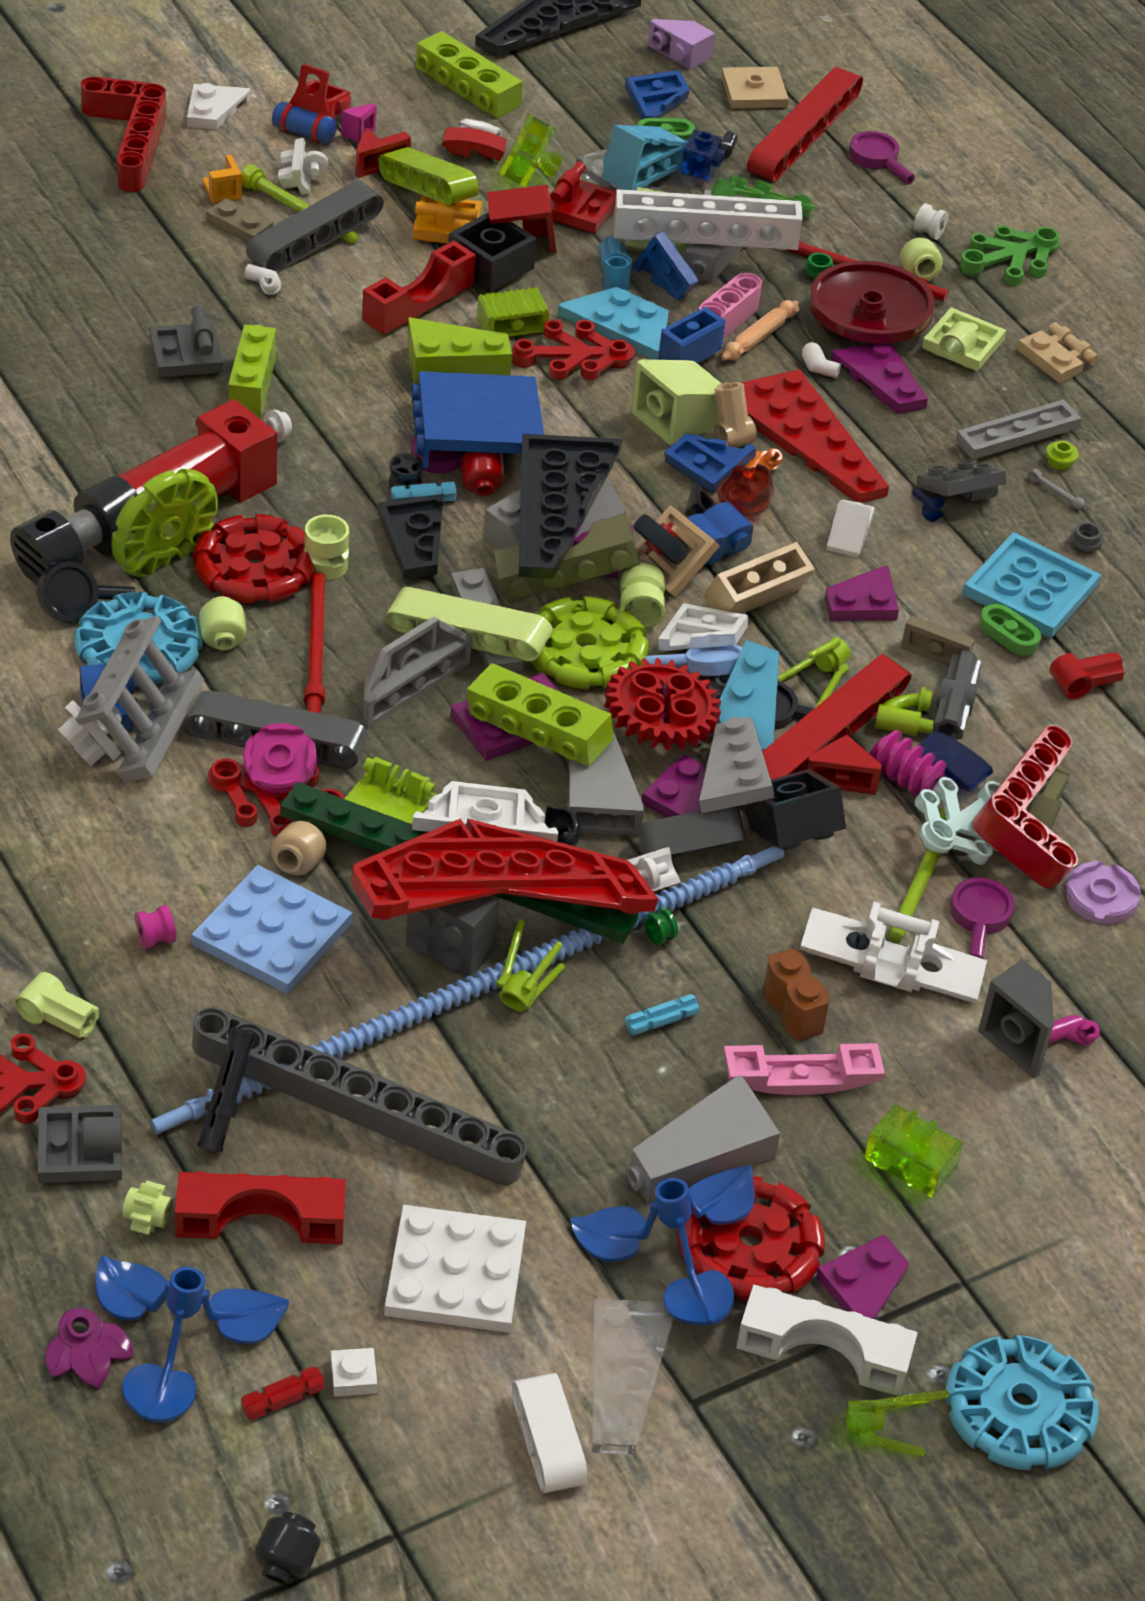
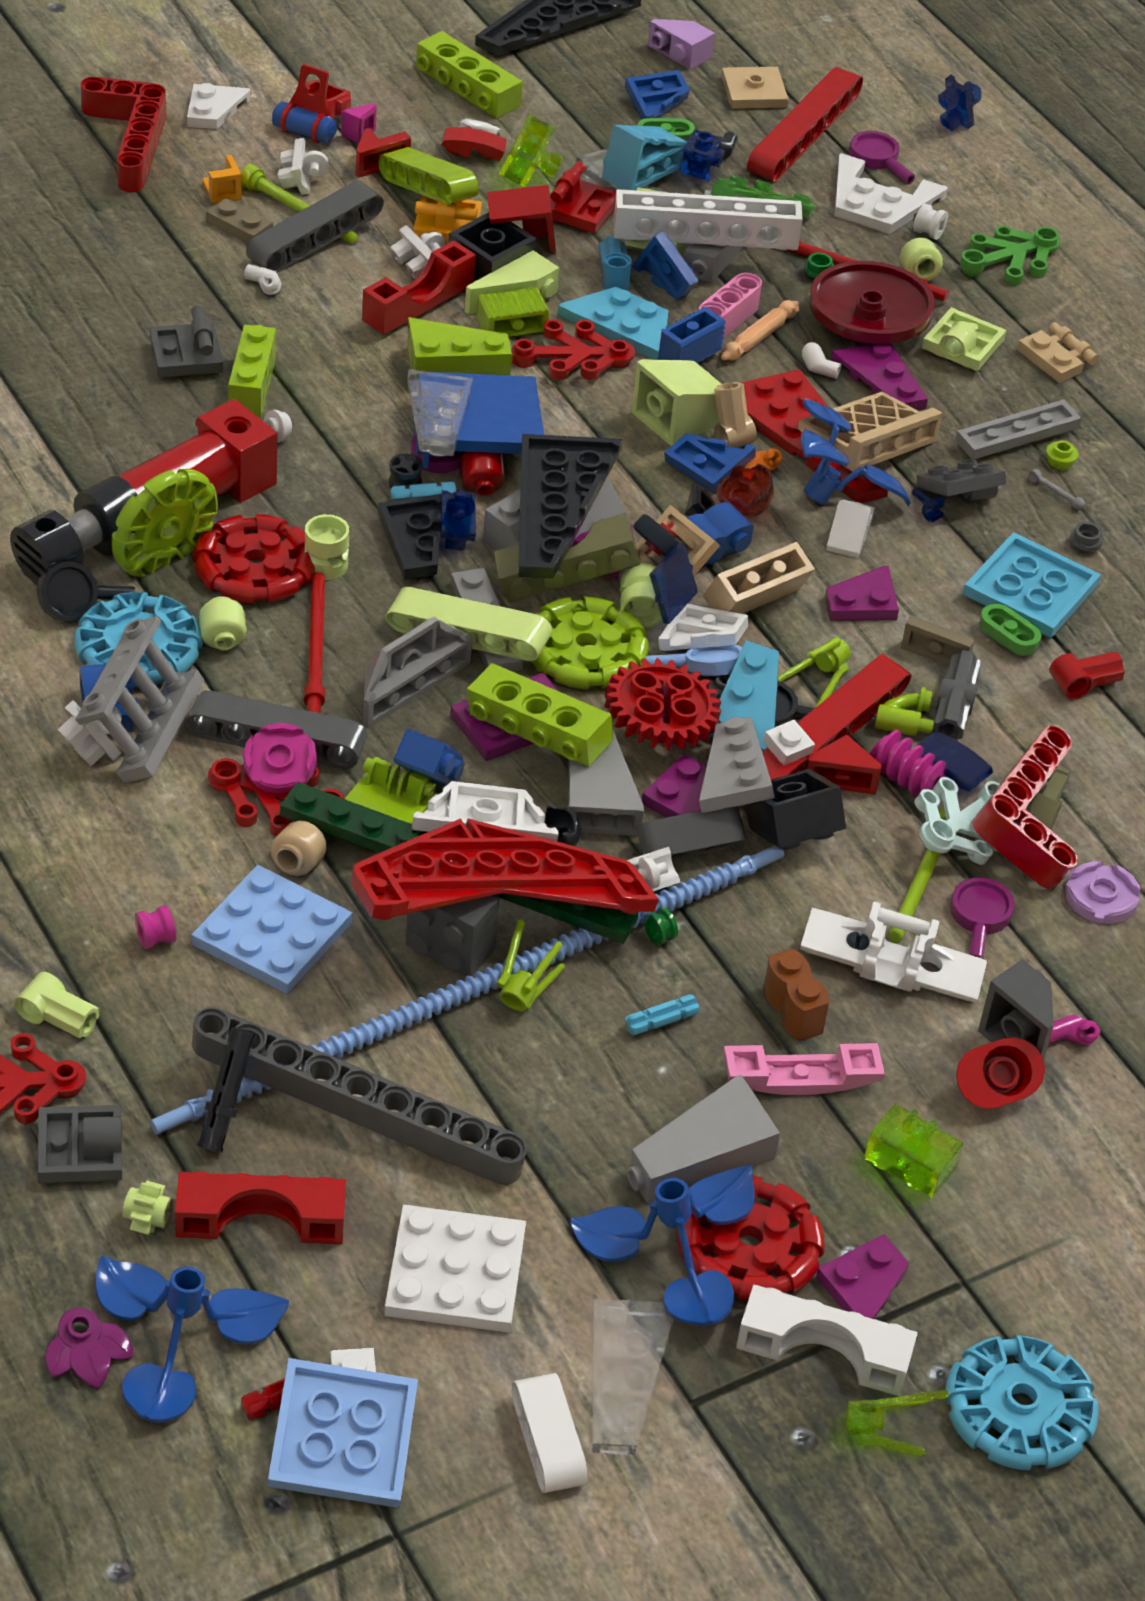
black head [254,1512,321,1585] -> none
none -> light blue plate [266,1358,418,1508]
none -> white hips [390,225,445,280]
none -> blue brick [394,729,465,786]
none -> clear wing [407,369,473,456]
none -> clear blue hips [440,489,476,551]
none -> yellowish green slope [465,250,559,315]
none -> clear blue piece [649,543,698,624]
none -> white plate [763,720,815,766]
none -> tan fence [797,391,943,472]
none -> blue plant [801,399,911,507]
none -> white wing [834,153,948,234]
none -> clear blue hips [938,74,982,131]
none -> red piece [956,1037,1045,1109]

